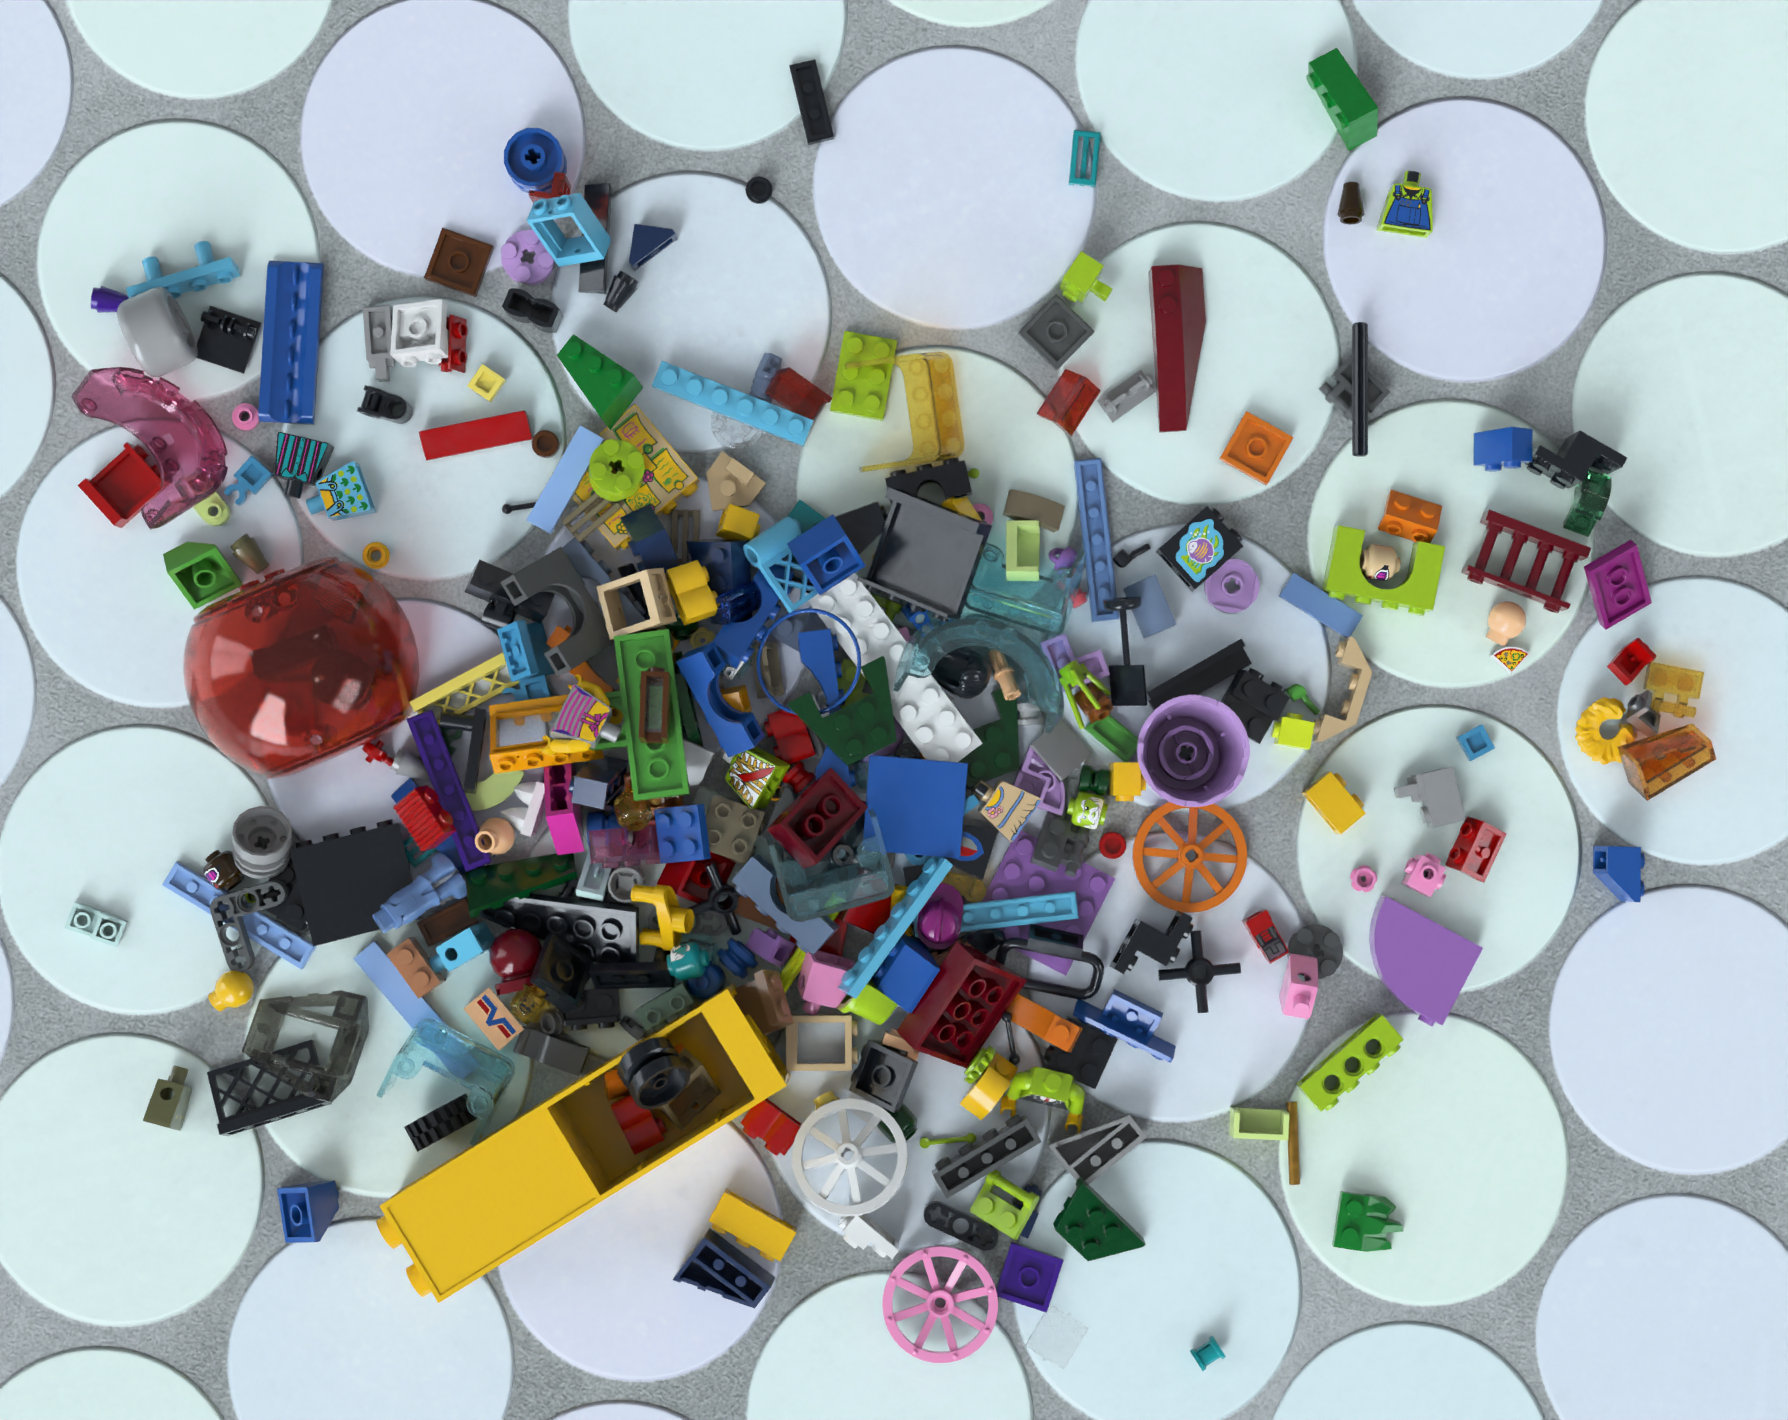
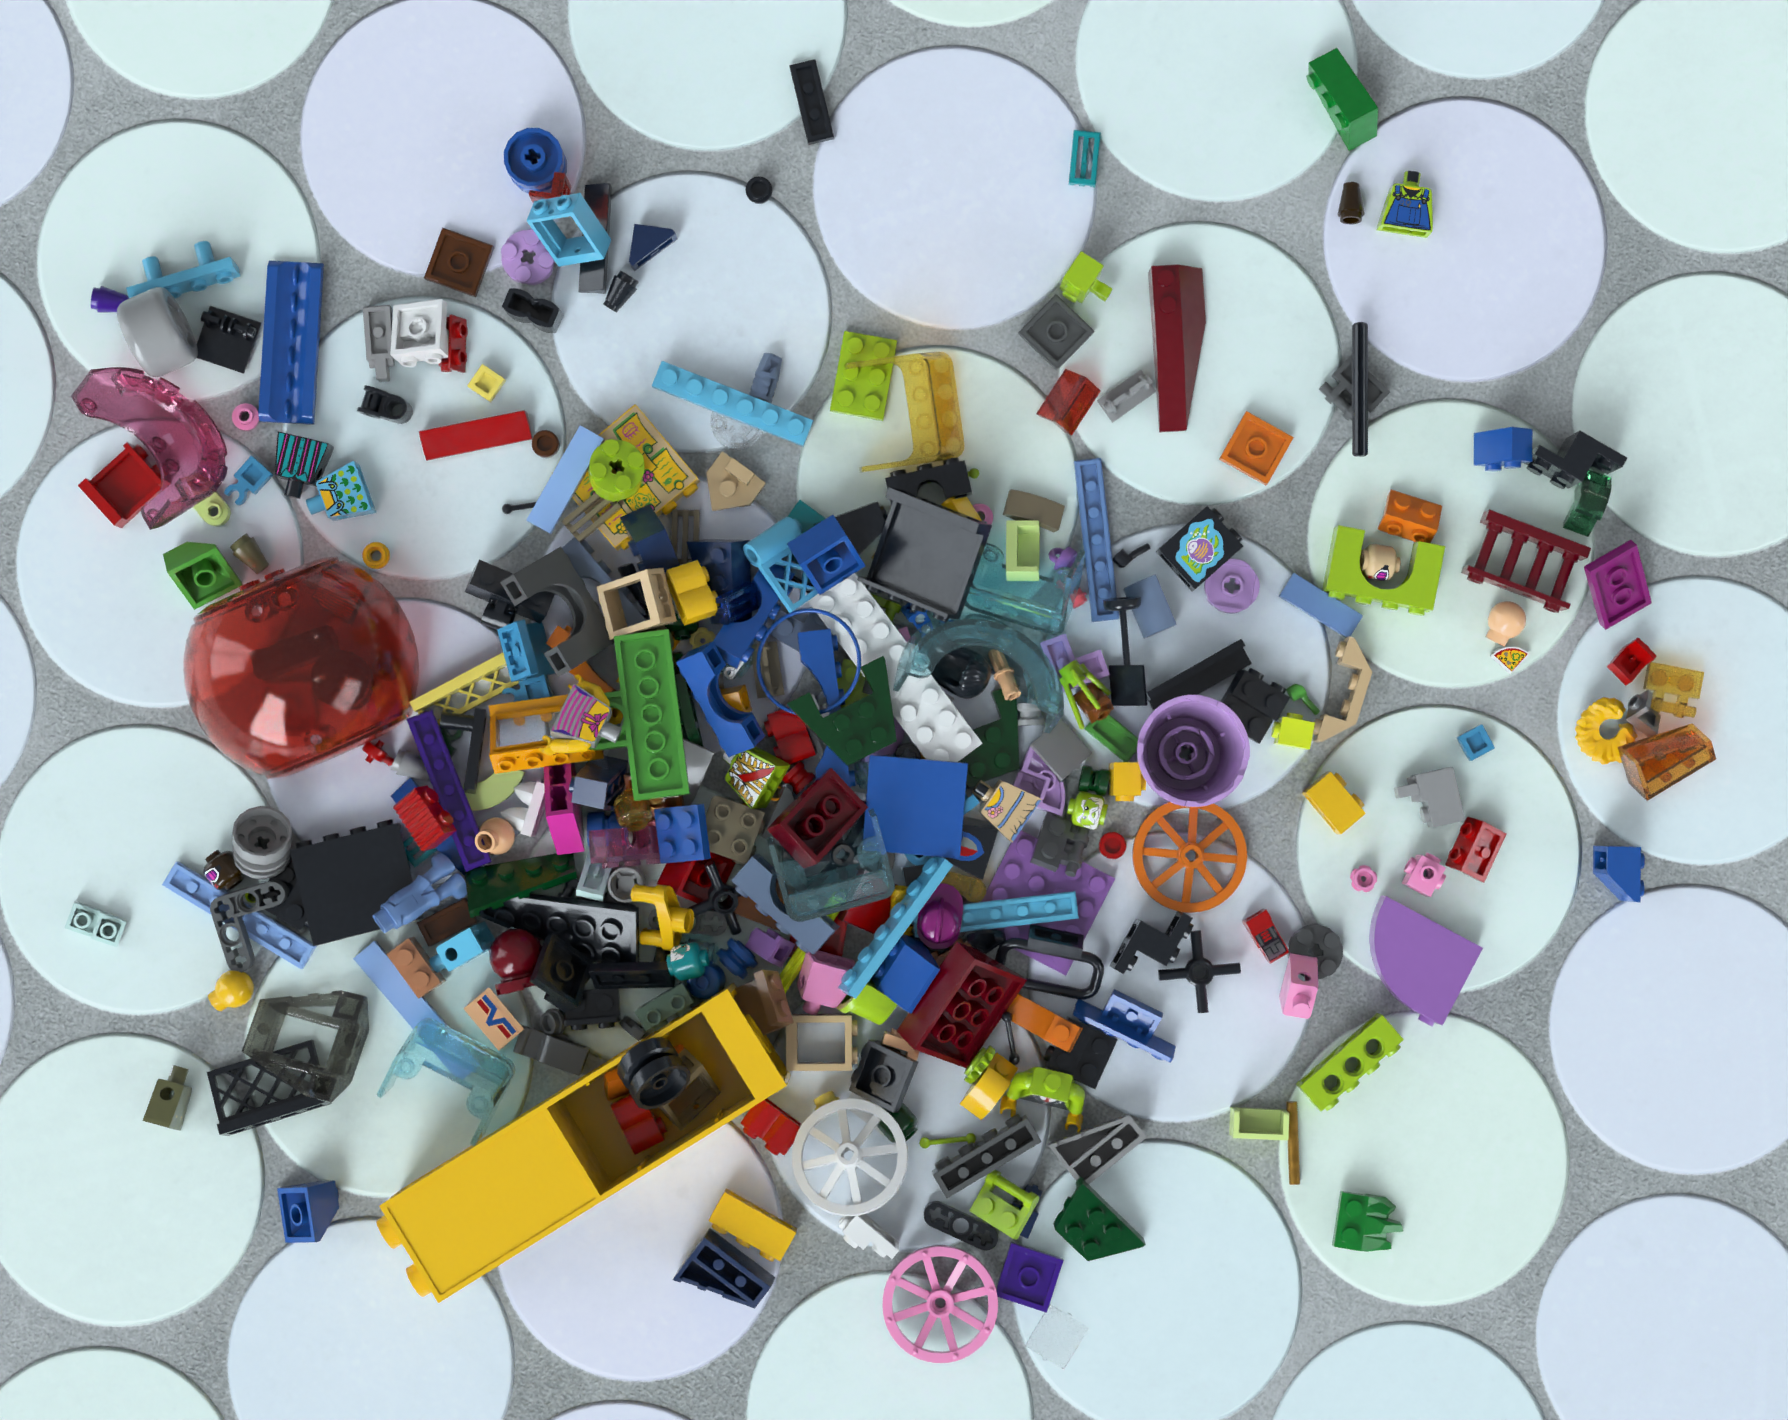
black tyre [404,1093,479,1152] -> none
clear yellow head [510,984,551,1025] -> none
green wedge [557,334,643,430] -> none
reddish brown window [639,667,672,743] -> none
yellow brick [715,503,761,540] -> none
clear red panel [765,367,832,420] -> none
teal bush [1190,1336,1226,1371] -> none

